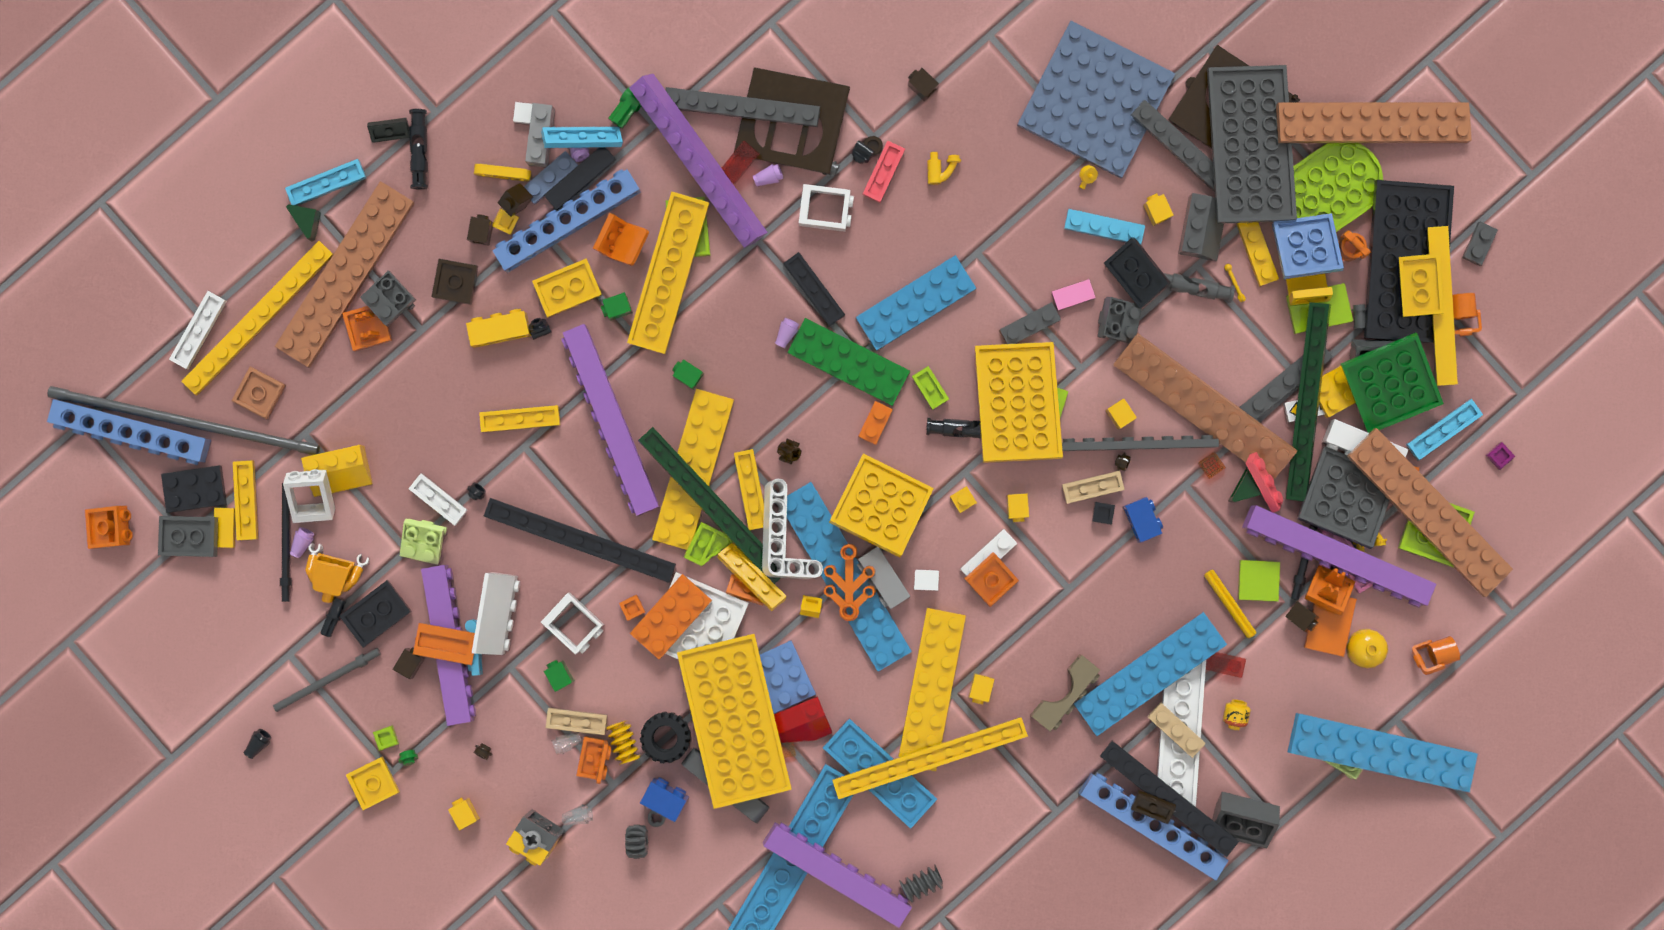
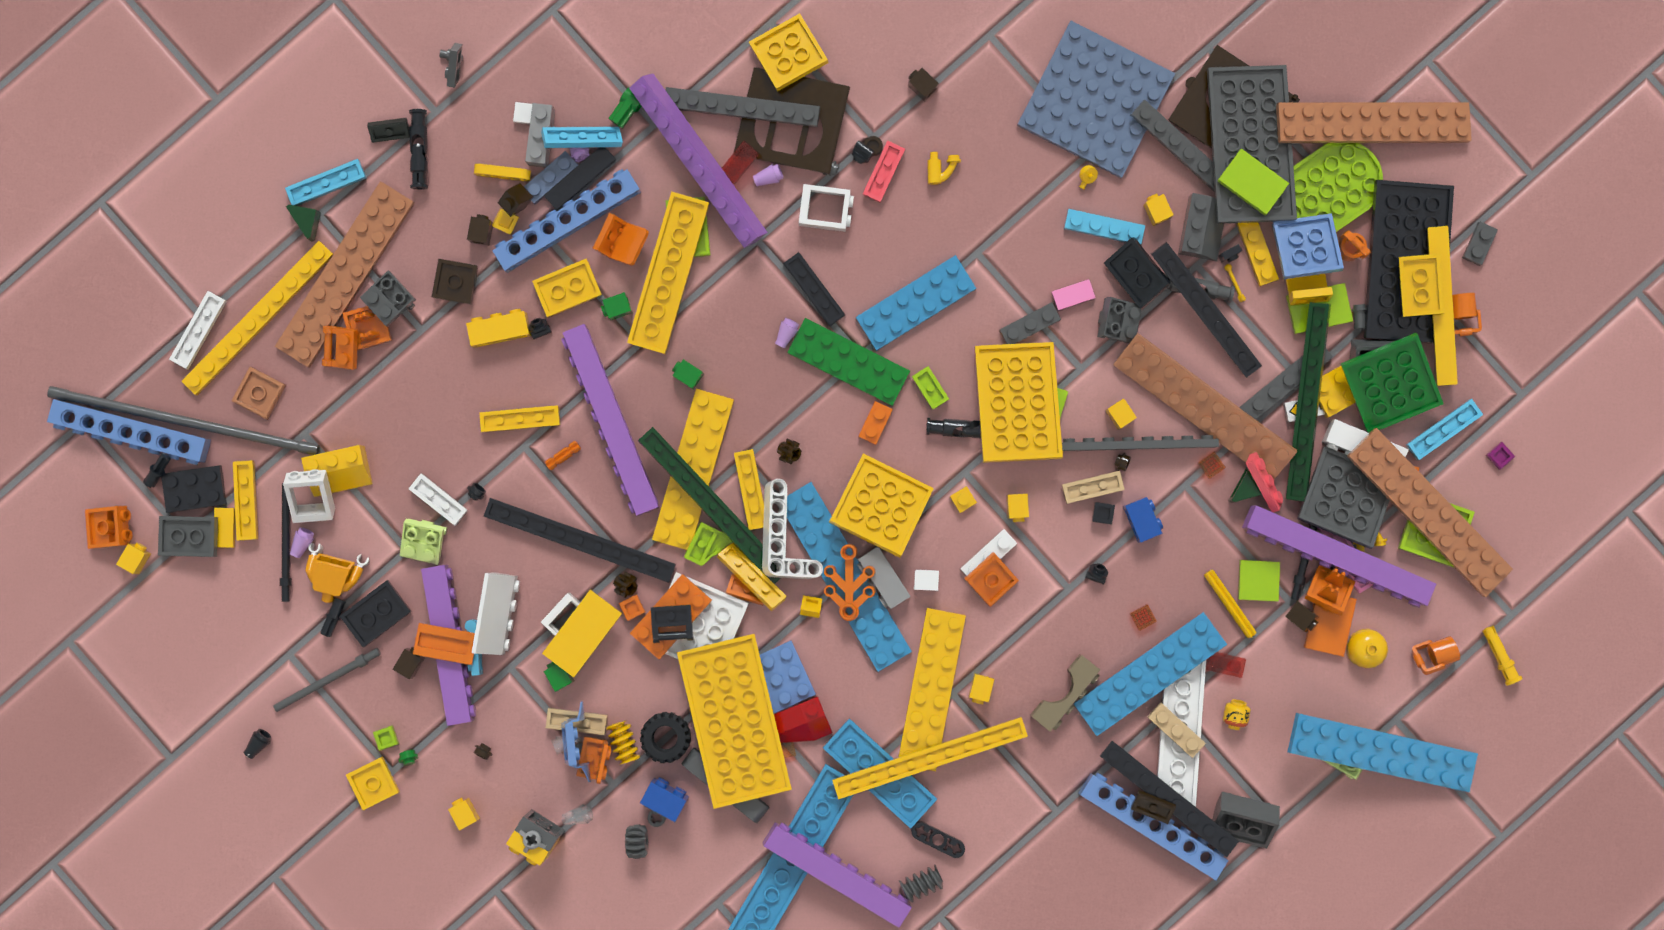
none -> yellow brick [116,542,151,574]
none -> black axle [143,453,171,488]
none -> orange plate [322,325,358,370]
none -> dark grey plate [439,43,464,88]
none -> yellow tile [542,590,623,677]
none -> orange axle [545,441,581,470]
none -> medium blue piece [561,701,591,782]
none -> dark brown gear [613,572,638,598]
none -> black plate [651,605,694,643]
none -> yellow plate [749,14,829,92]
none -> black beam [911,821,965,858]
none -> black plate [1085,563,1108,585]
none -> clear orange tile [1130,604,1157,631]
none -> black plate [1151,242,1262,378]
none -> lime tile [1217,149,1289,216]
none -> black plate [1218,244,1242,263]
none -> yellow pin [1482,625,1523,686]

